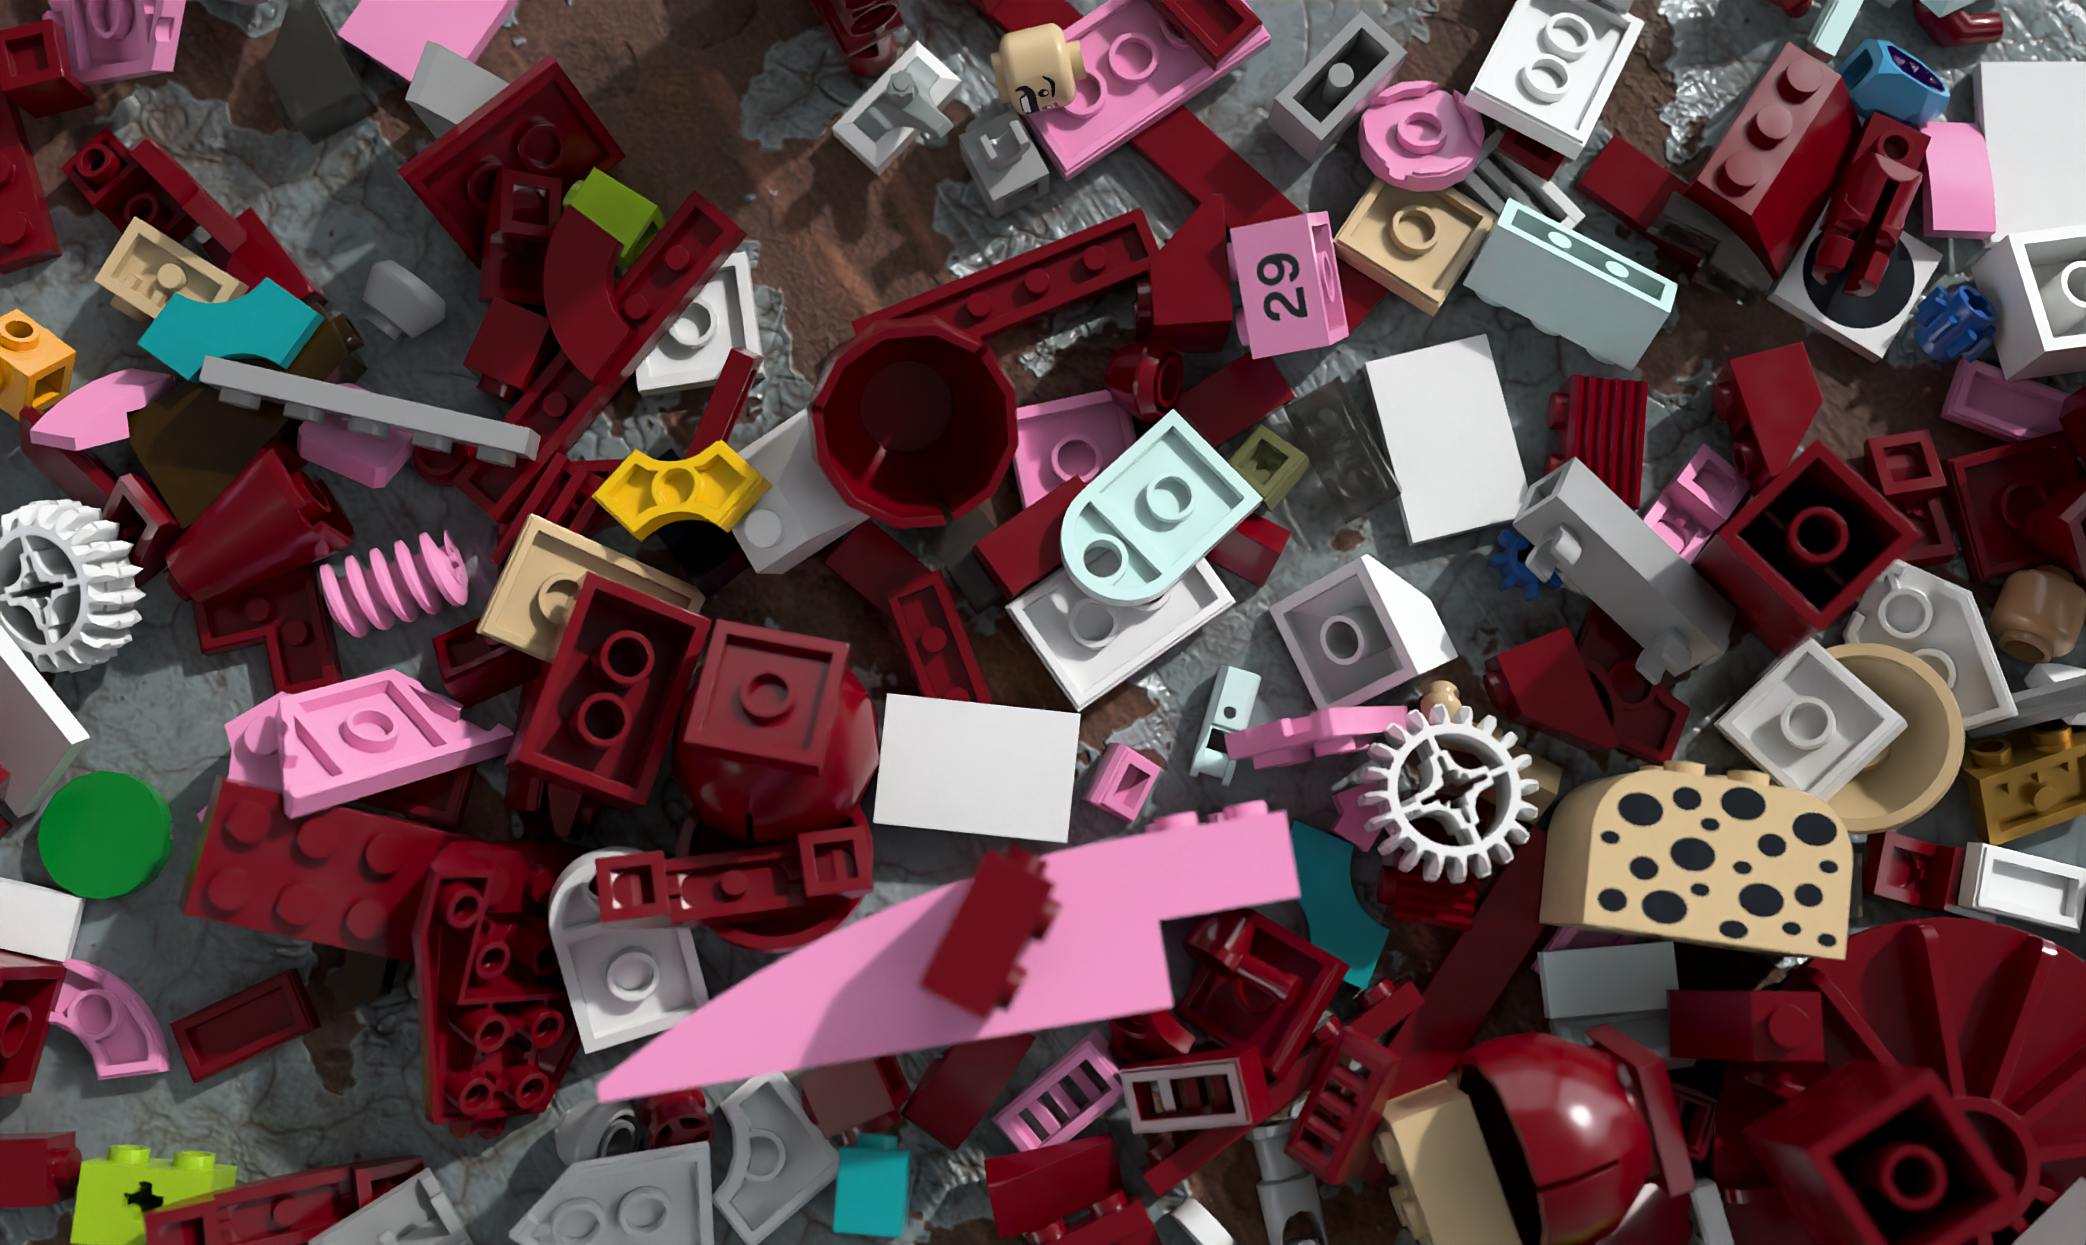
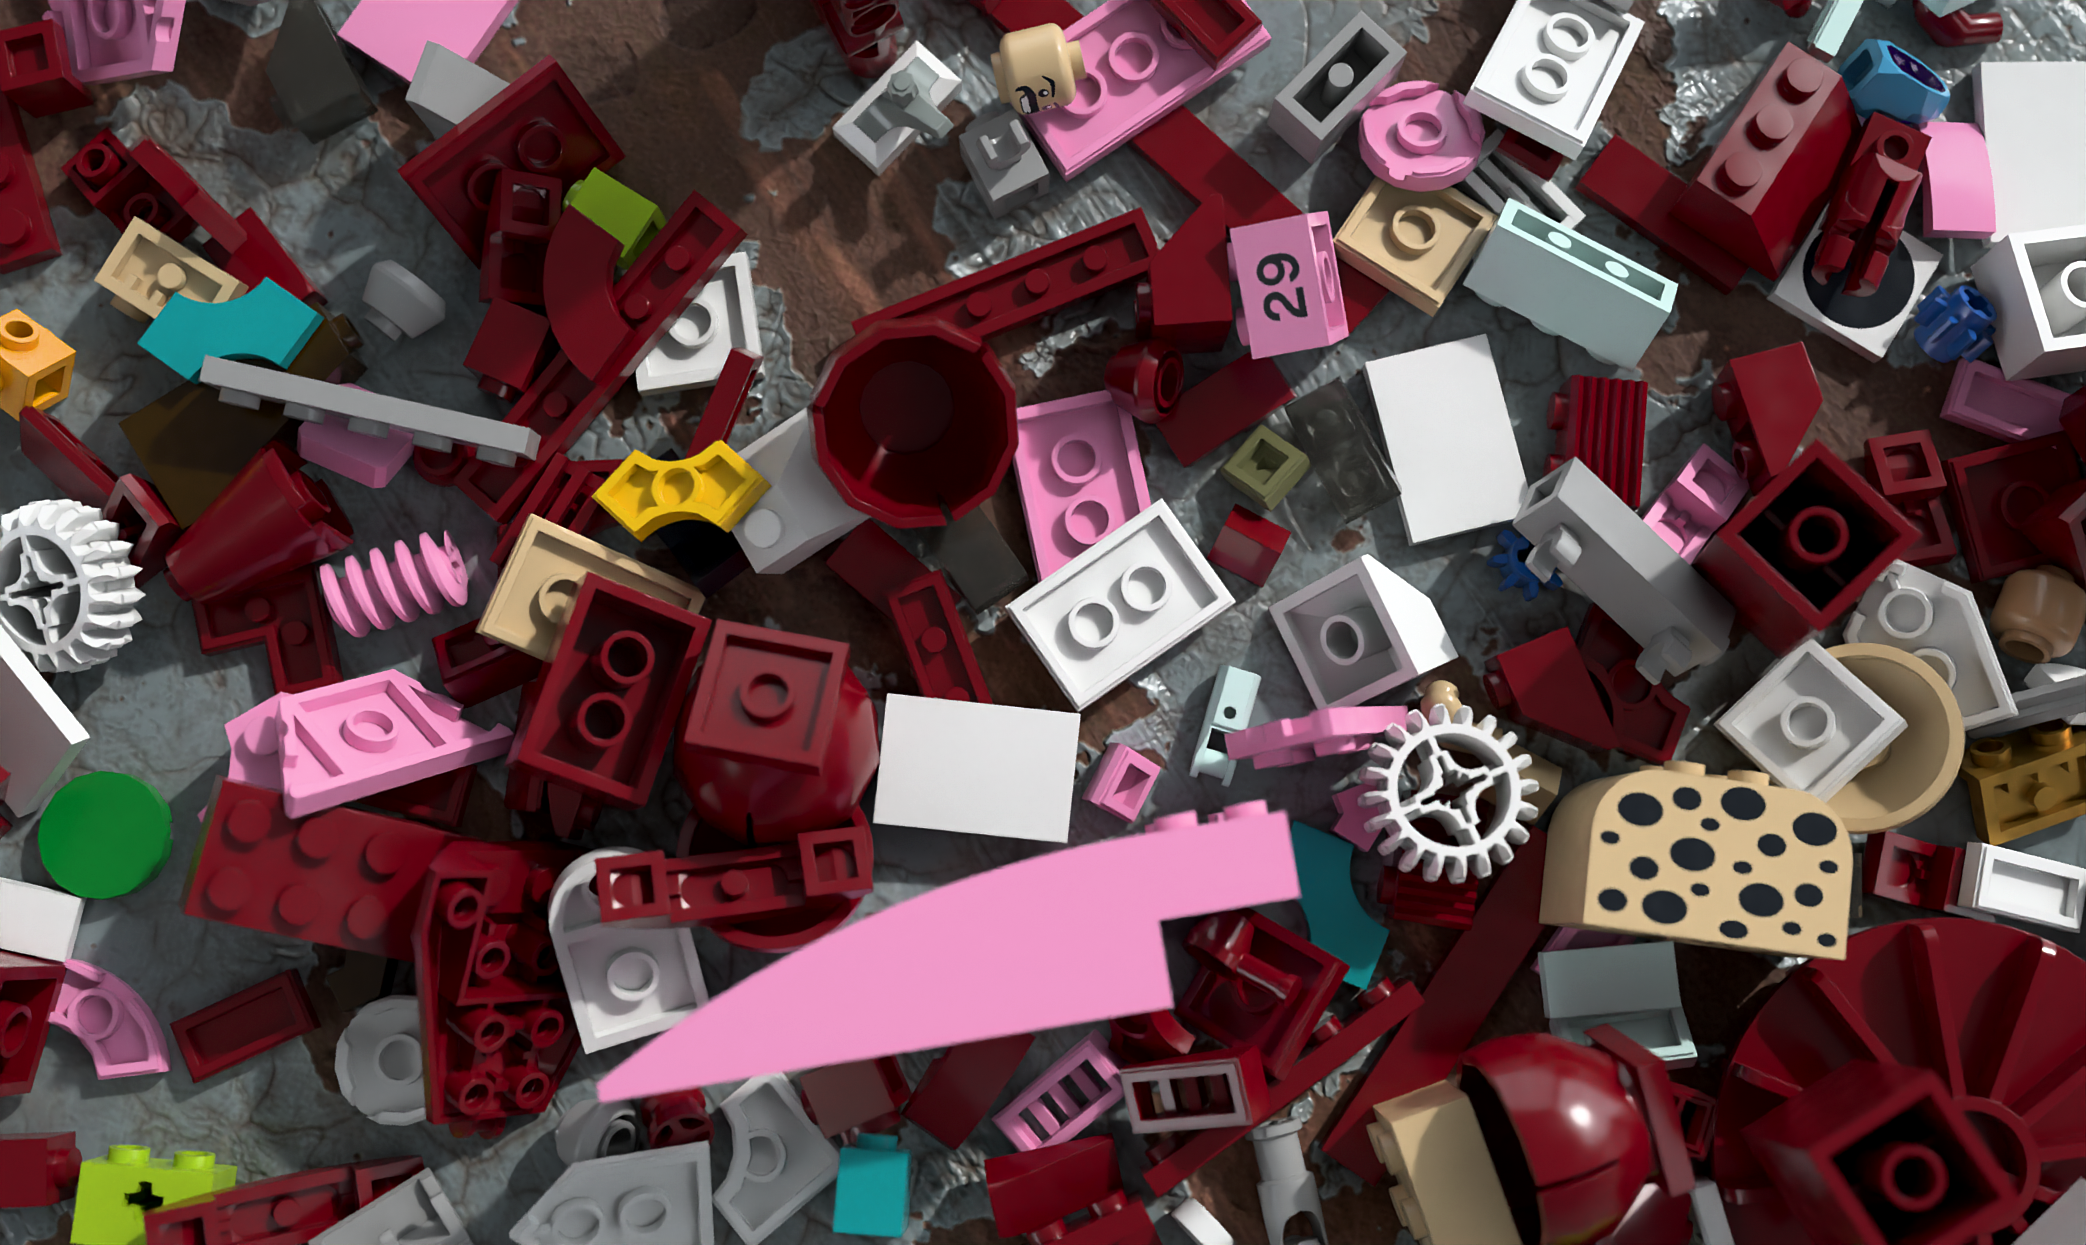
bright pink slope [30,368,176,451] -> none
dark red brick [918,842,1063,1022] -> none
dark red tile [972,474,1087,601] -> none
light aqua tile [1059,409,1263,607] -> none
dark red slope [1284,1026,1402,1184] -> none
clear smoke slope [1646,191,1773,308] -> none
dark red slope [1667,990,1824,1062] -> none
none -> white tile [335,994,426,1126]

